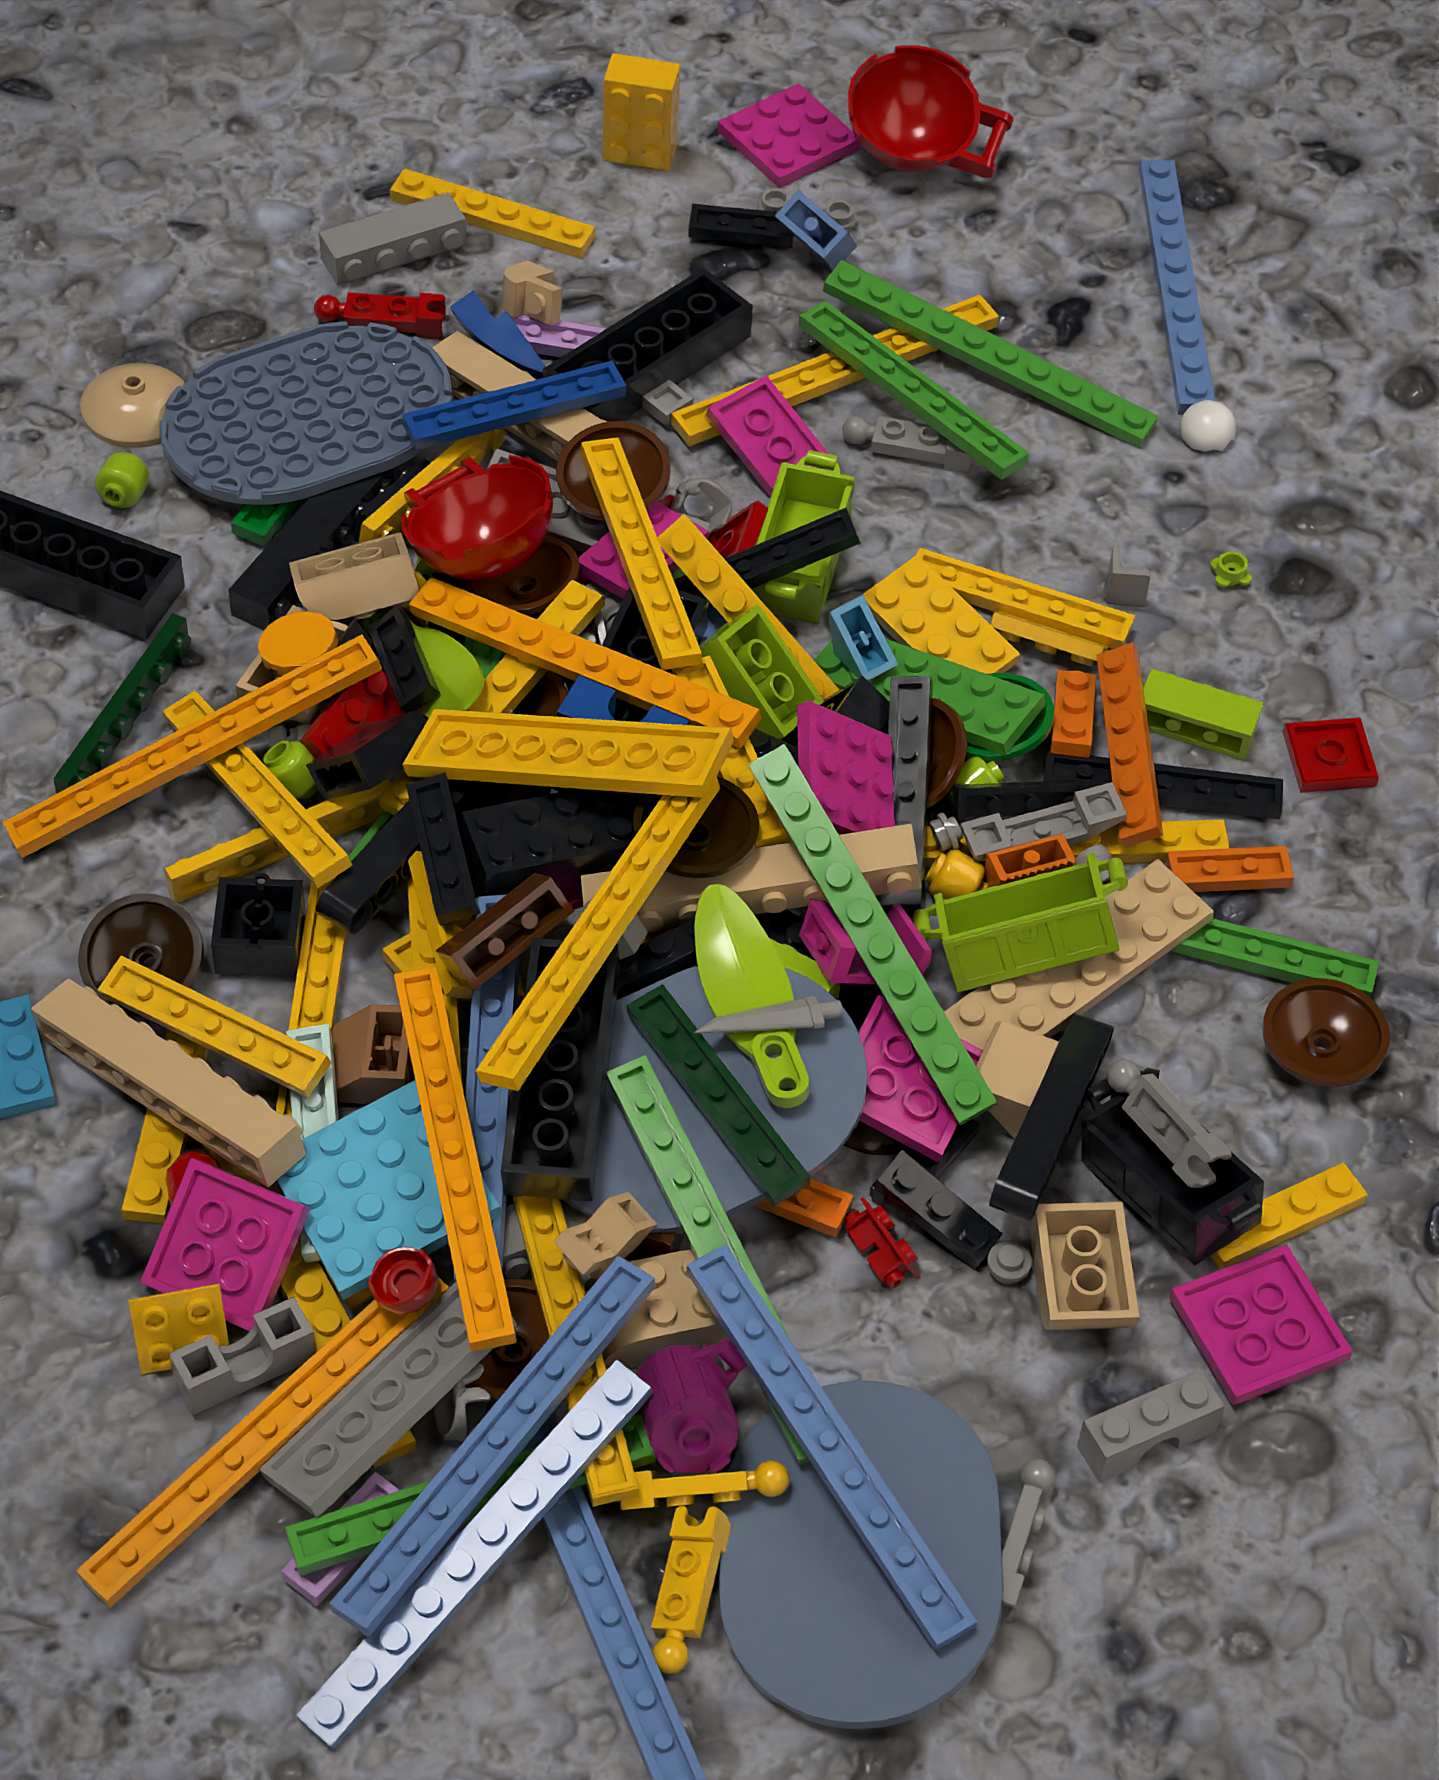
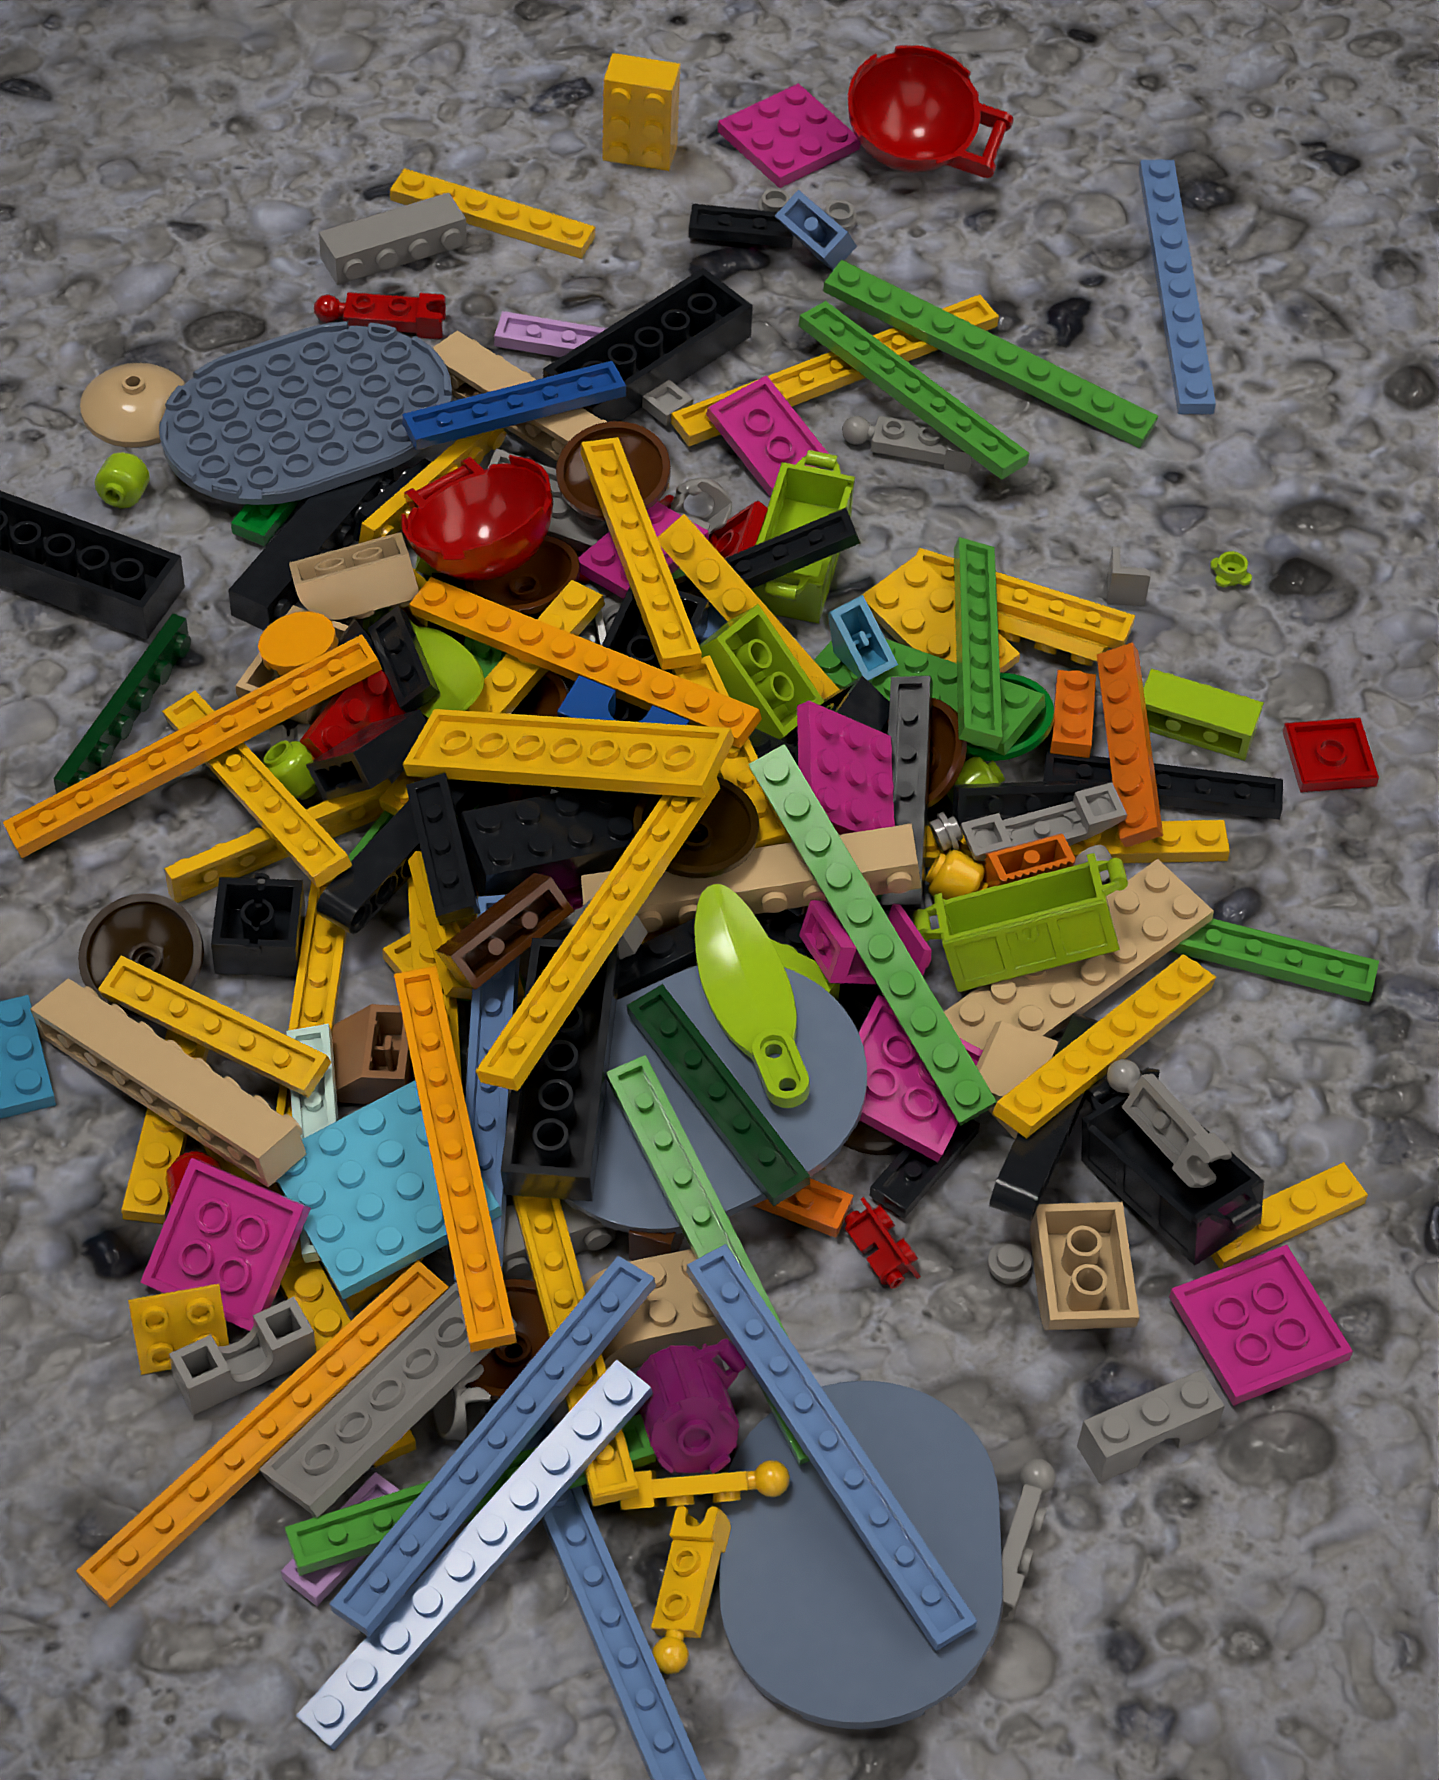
red hair [368,1246,438,1315] -> none
blue slope [450,290,546,380] -> none
tan brick [501,260,563,325] -> none
tan brick [554,1192,657,1279] -> none
light grey bar [694,996,843,1033] -> none
black plate [873,1150,1003,1270] -> none
orange plate [1165,846,1294,892] -> none
white hair [1180,400,1236,452] -> none
reddish brown dish [1262,978,1390,1087] -> none
none -> bright green plate [954,537,1003,750]
none -> yellow plate [992,954,1216,1139]

